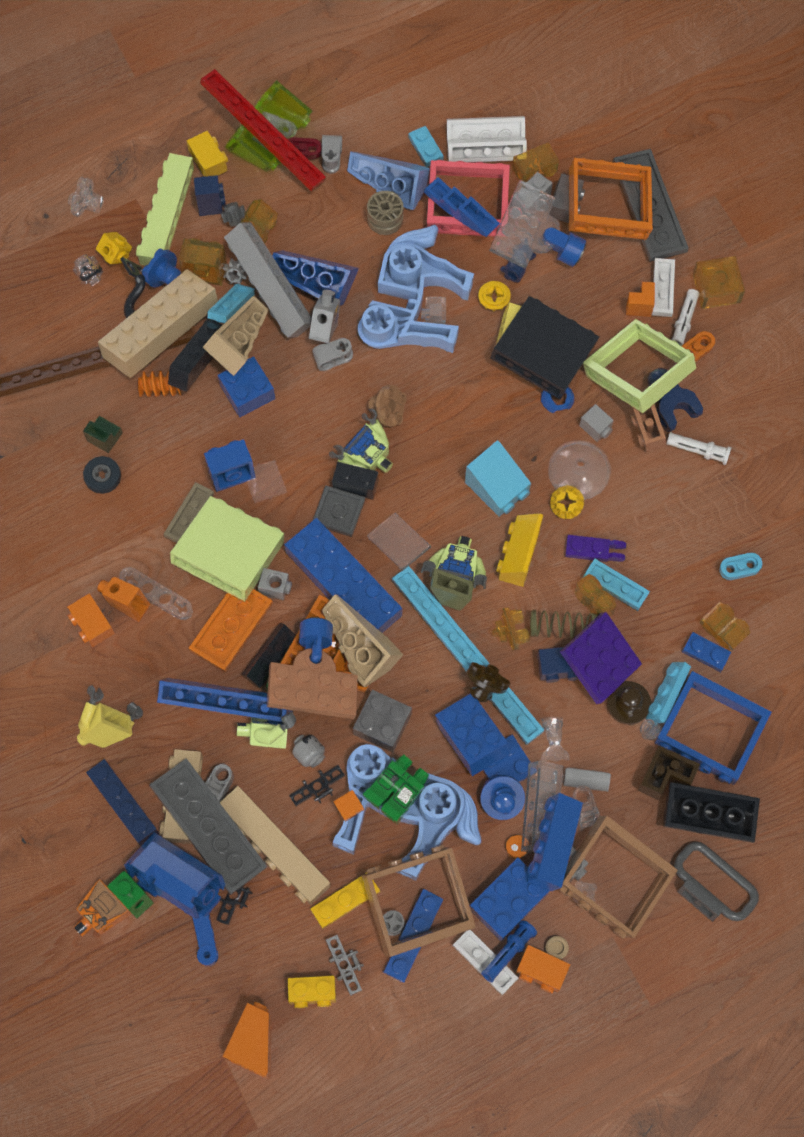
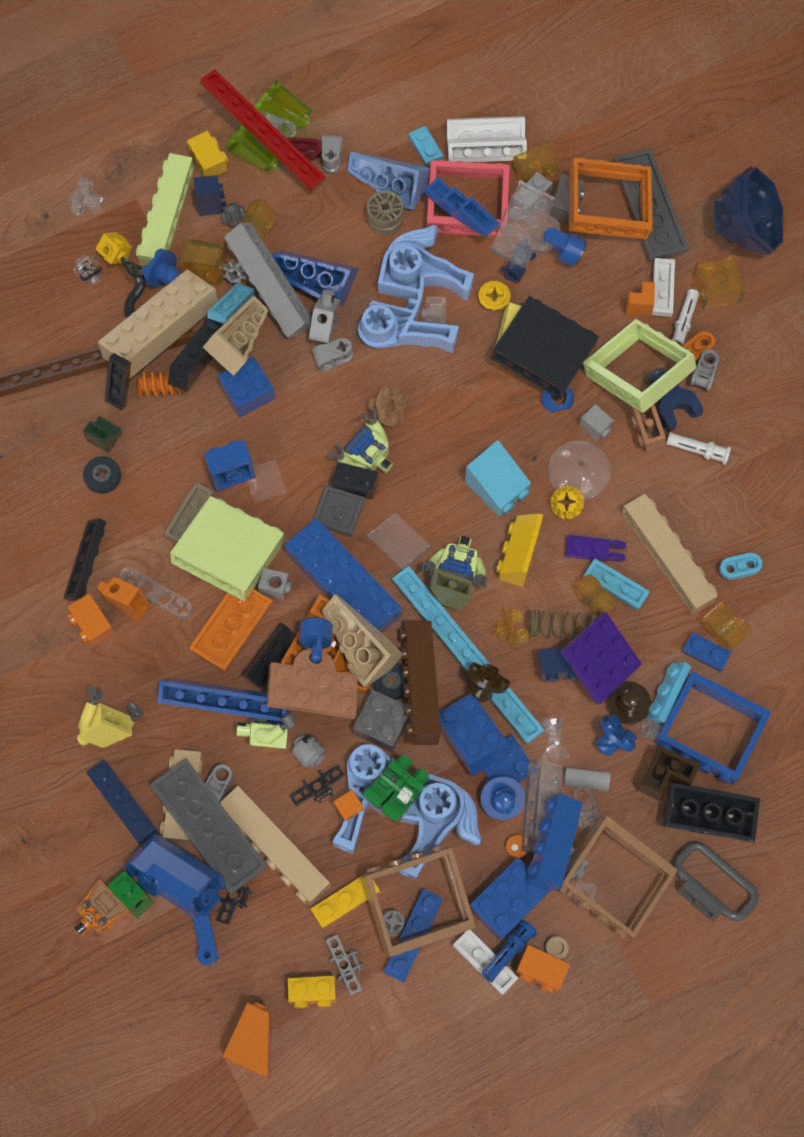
none -> black plate [64,518,106,601]
none -> black plate [105,353,131,411]
none -> black bush [372,662,407,700]
none -> reddish brown brick [400,620,441,745]
none -> blue plate [596,714,637,756]
none -> tan brick [622,494,718,615]
none -> light grey piece [690,349,719,392]
none -> dark blue rock [714,166,783,255]

